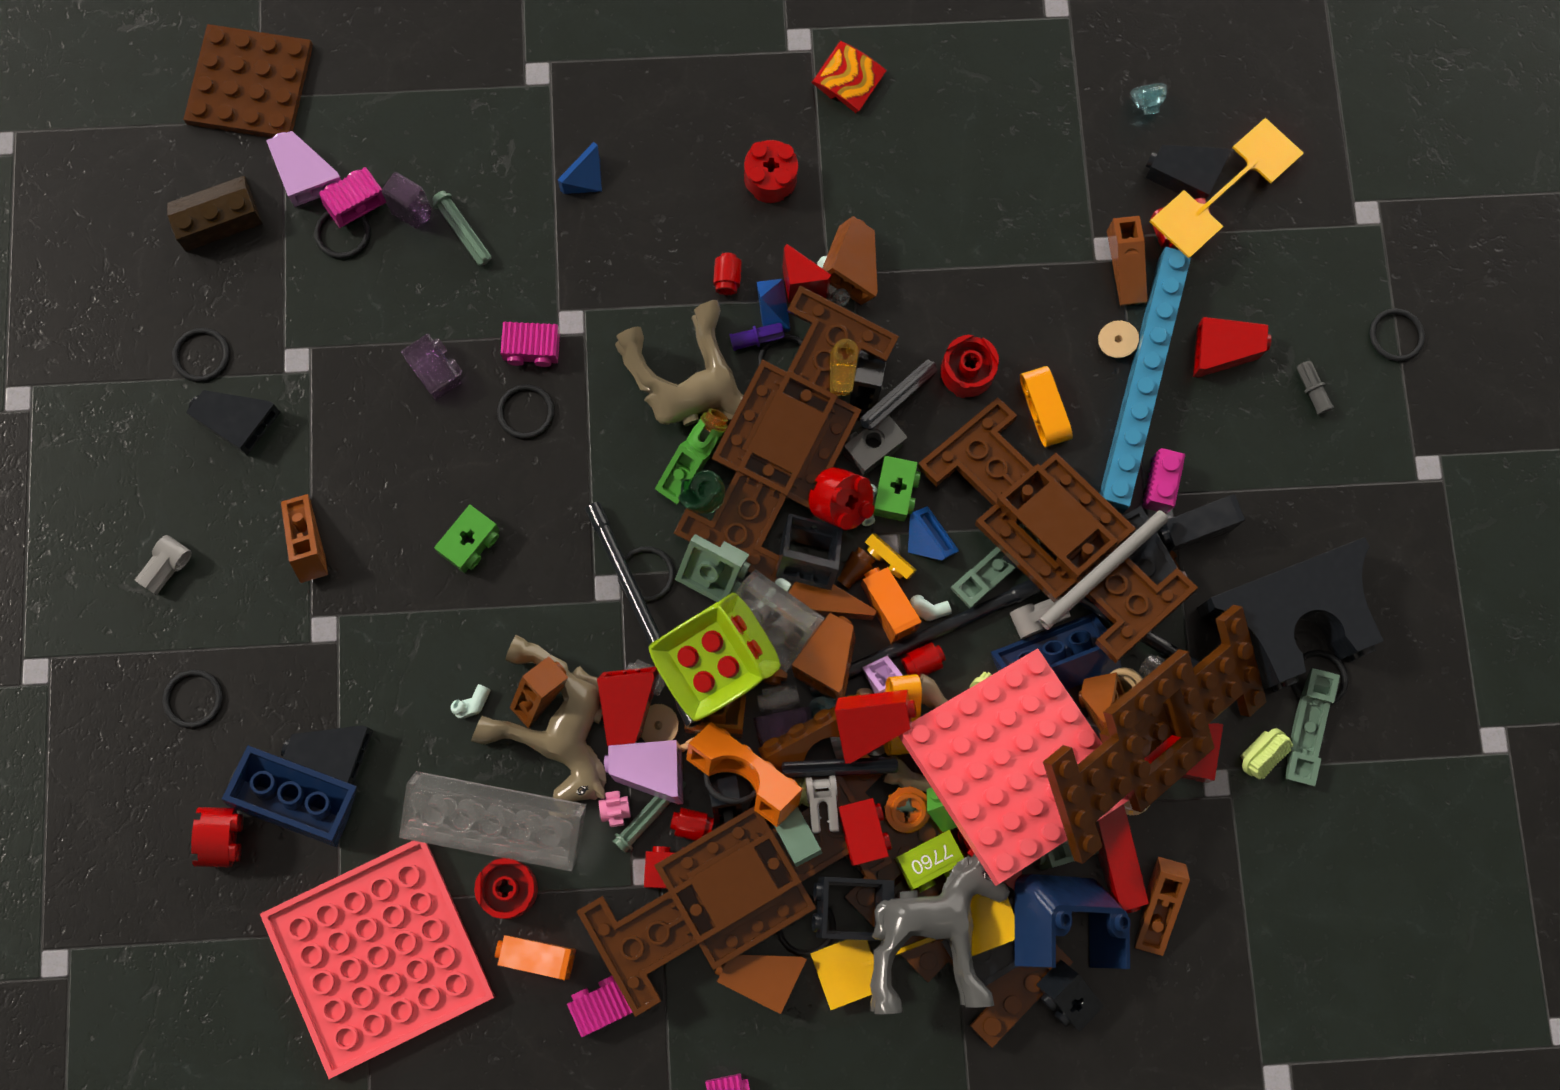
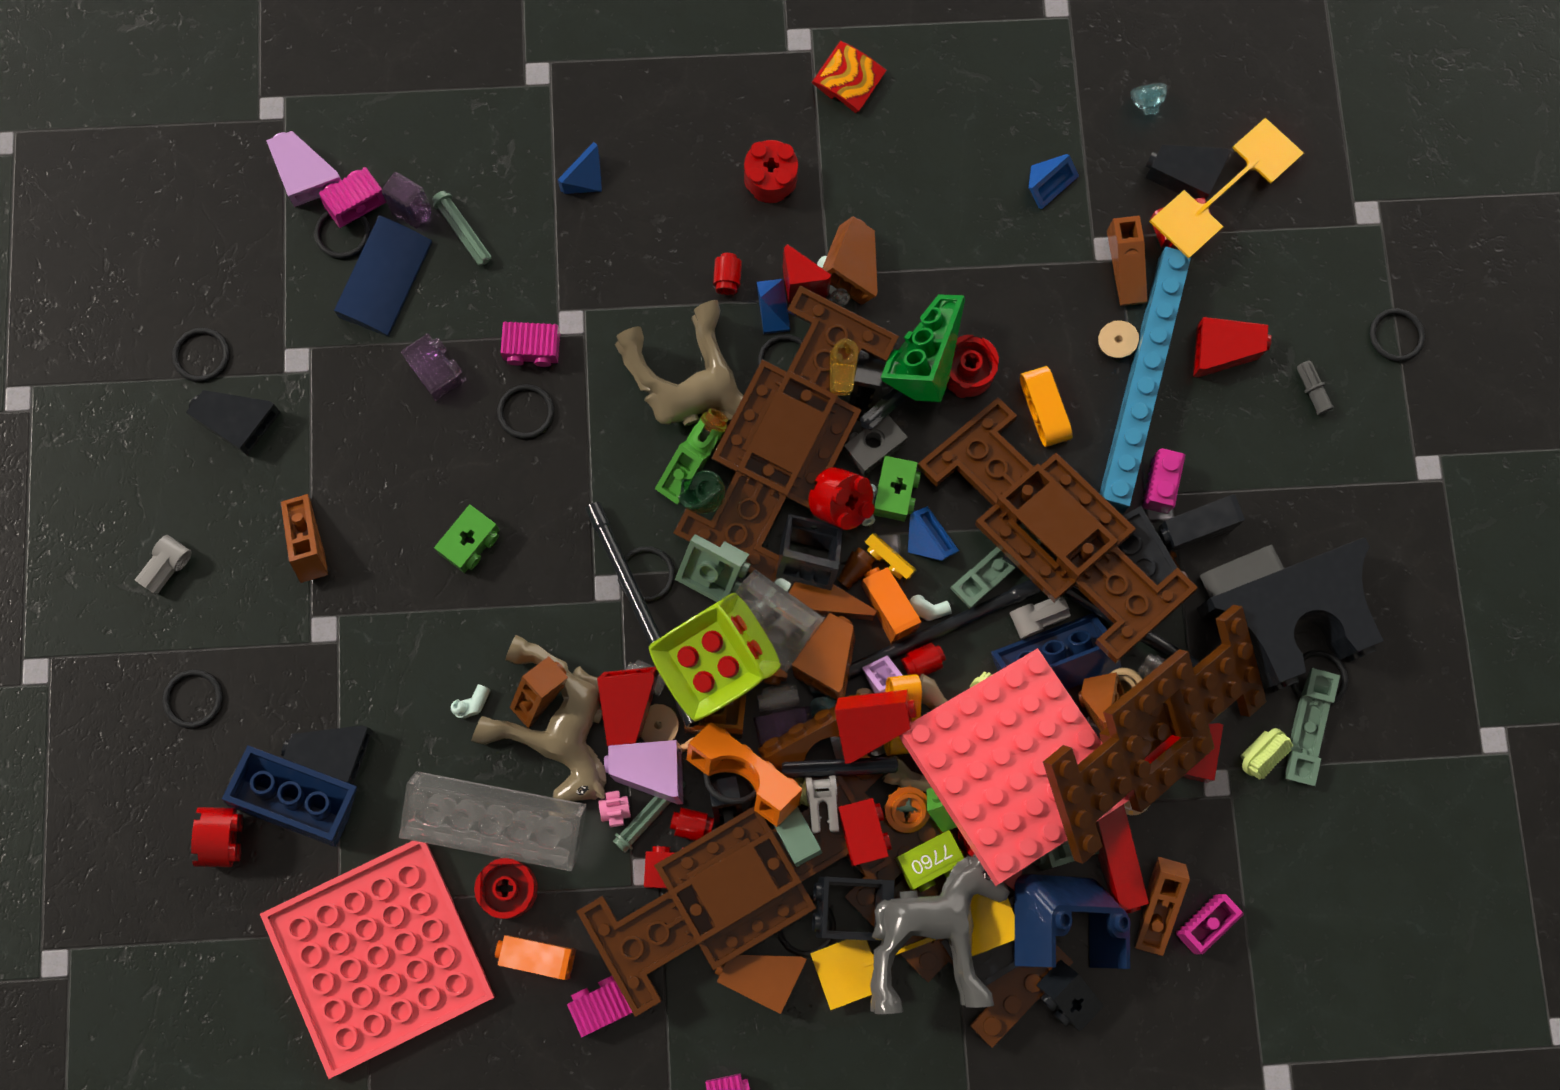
dark brown slope [167,175,263,252] -> none
reddish brown plate [183,24,313,138] -> none
dark purple axle [729,323,785,351] -> none
light grey piece [1038,510,1169,630] -> none
none -> dark blue slope [334,215,432,337]
none -> green wedge [881,294,965,402]
none -> blue slope [1029,154,1079,209]
none -> dark pink brick [1176,894,1244,955]
none -> dark grey beam [1200,545,1284,598]

